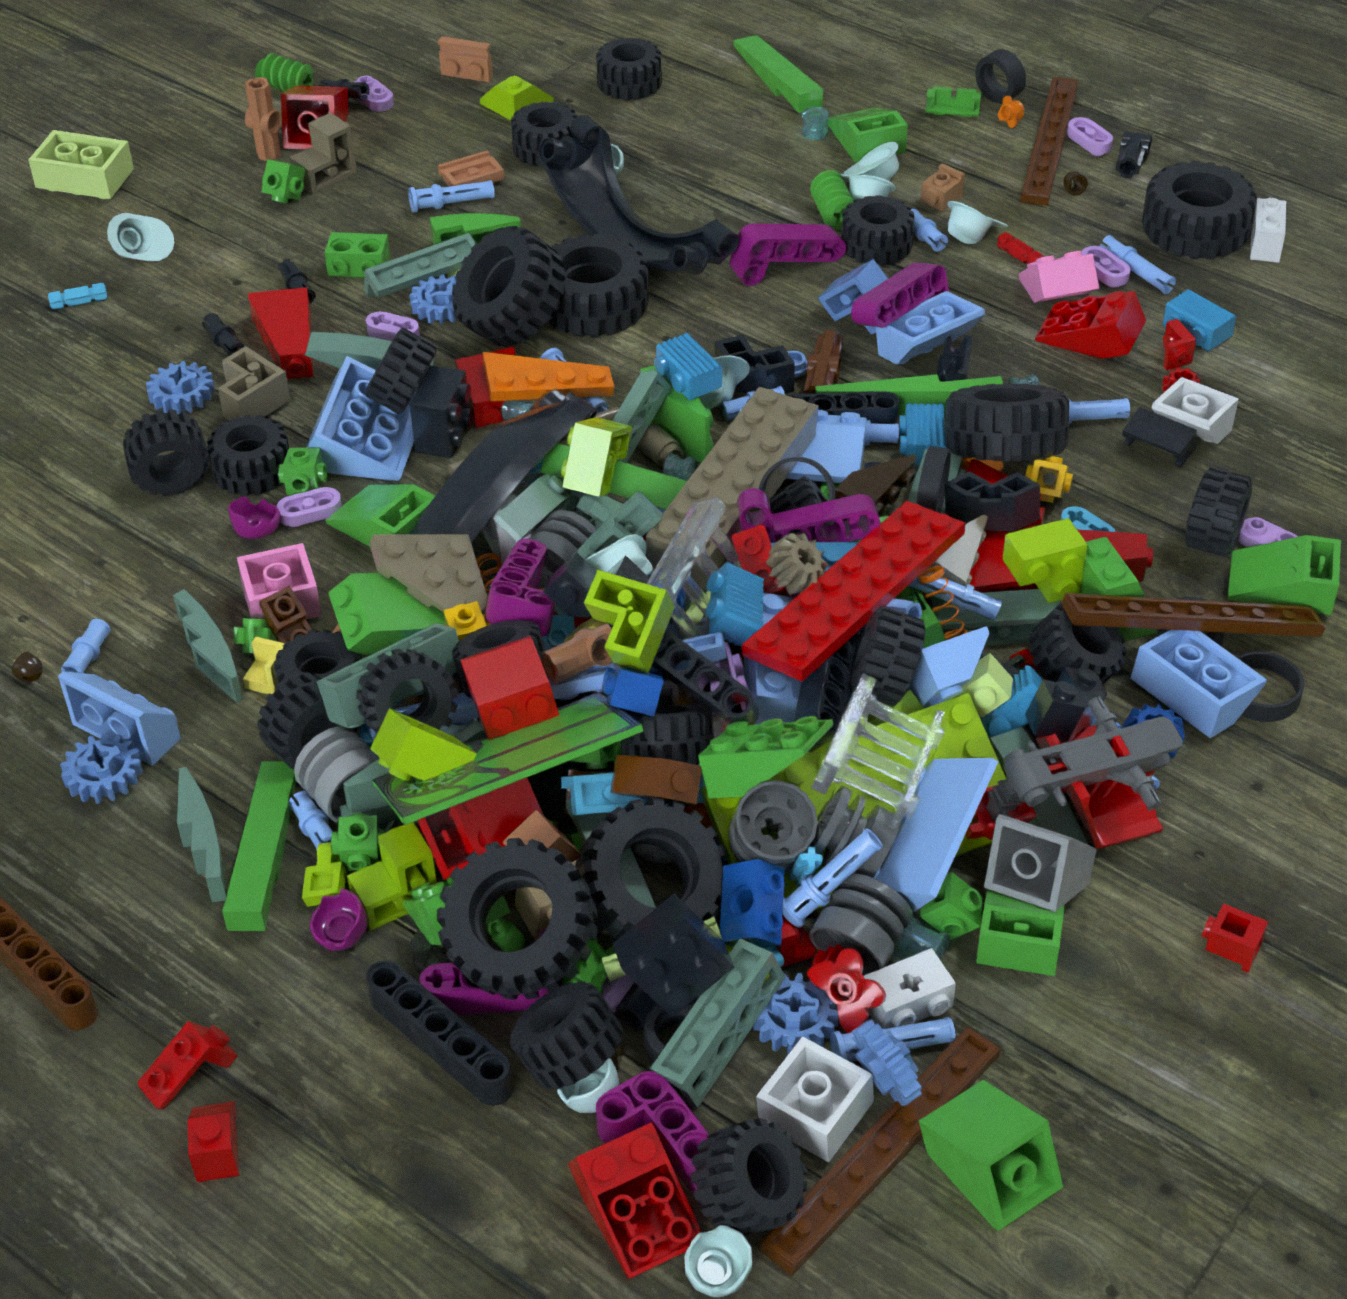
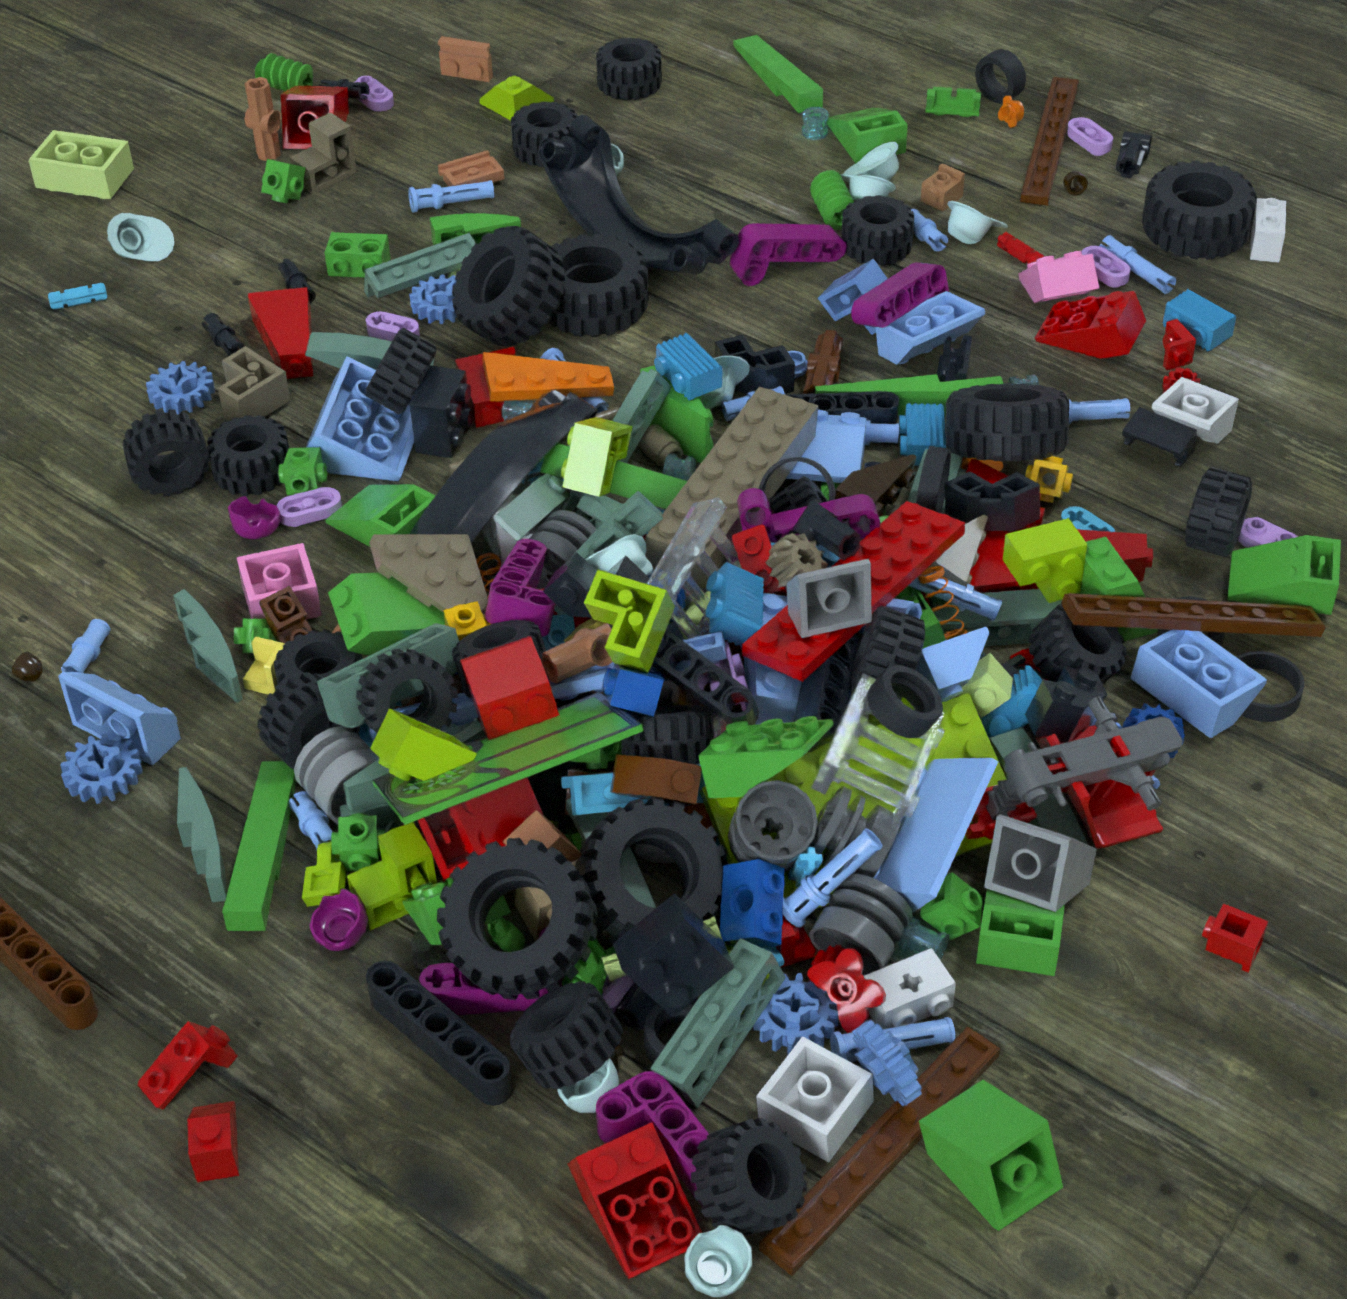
none -> light grey slope [787,559,872,638]
none -> black piece [792,500,861,560]
none -> black tyre [867,665,943,738]

